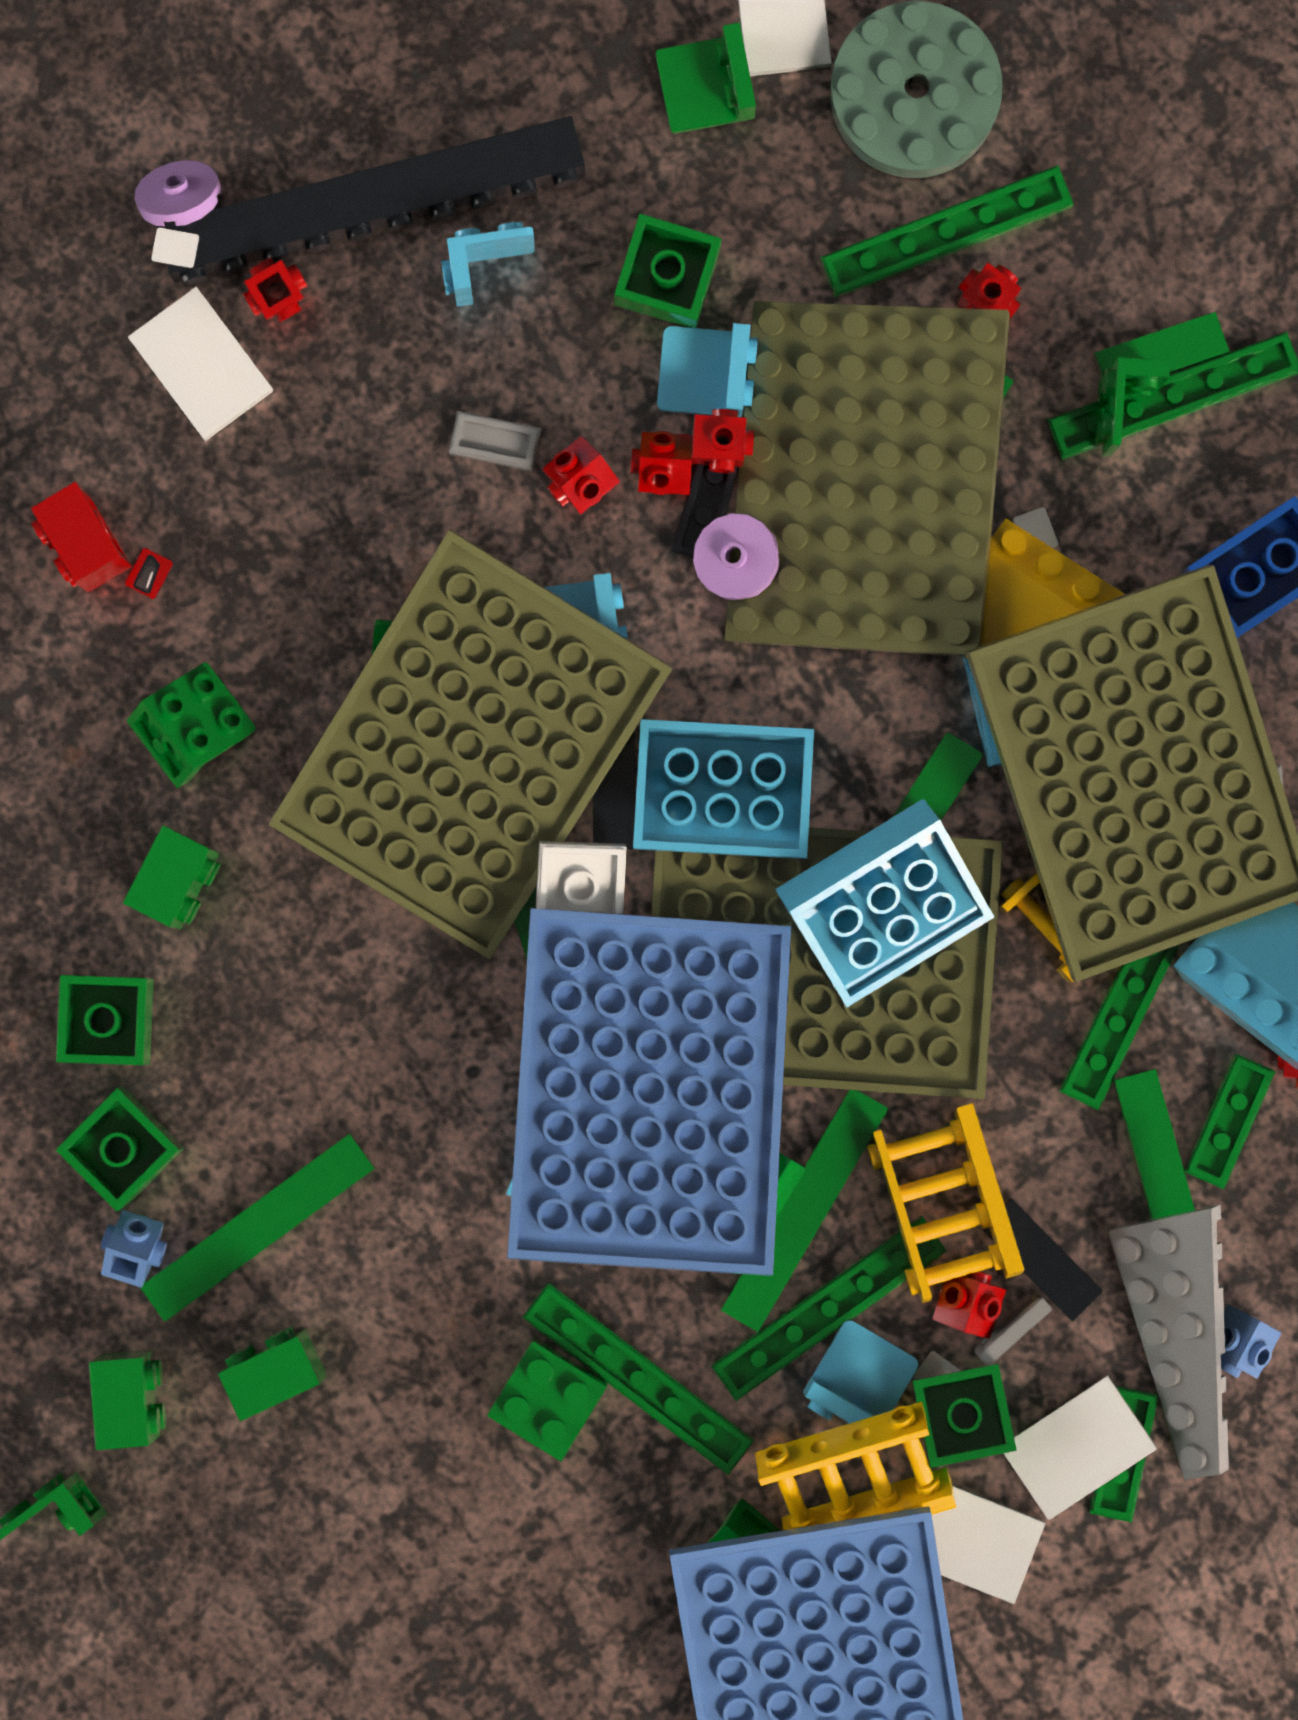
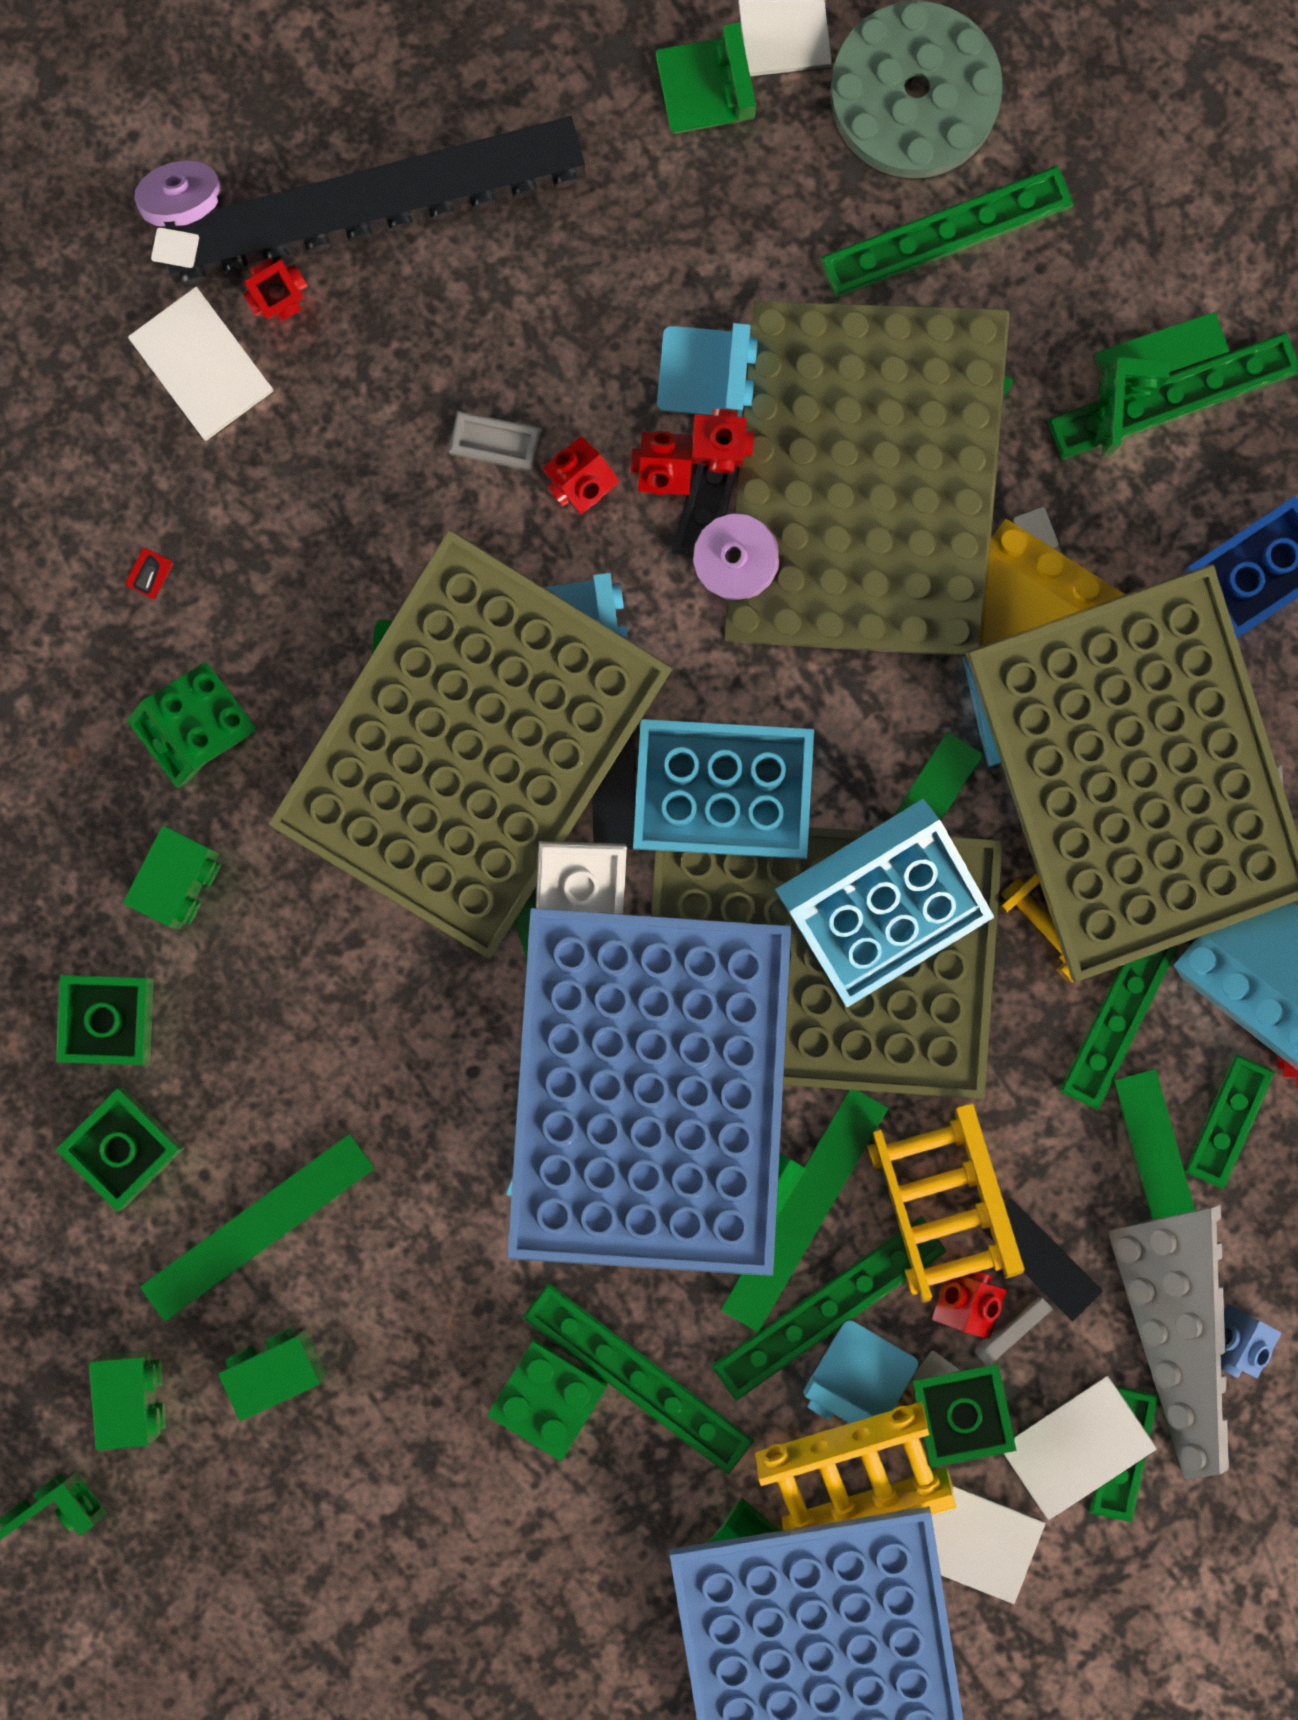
red brick [31,481,132,593] -> none
medium blue brick [100,1210,167,1288] -> none
medium azure bracket [441,222,535,307] -> none
green brick [614,213,722,329] -> none
red brick [957,262,1022,320] -> none

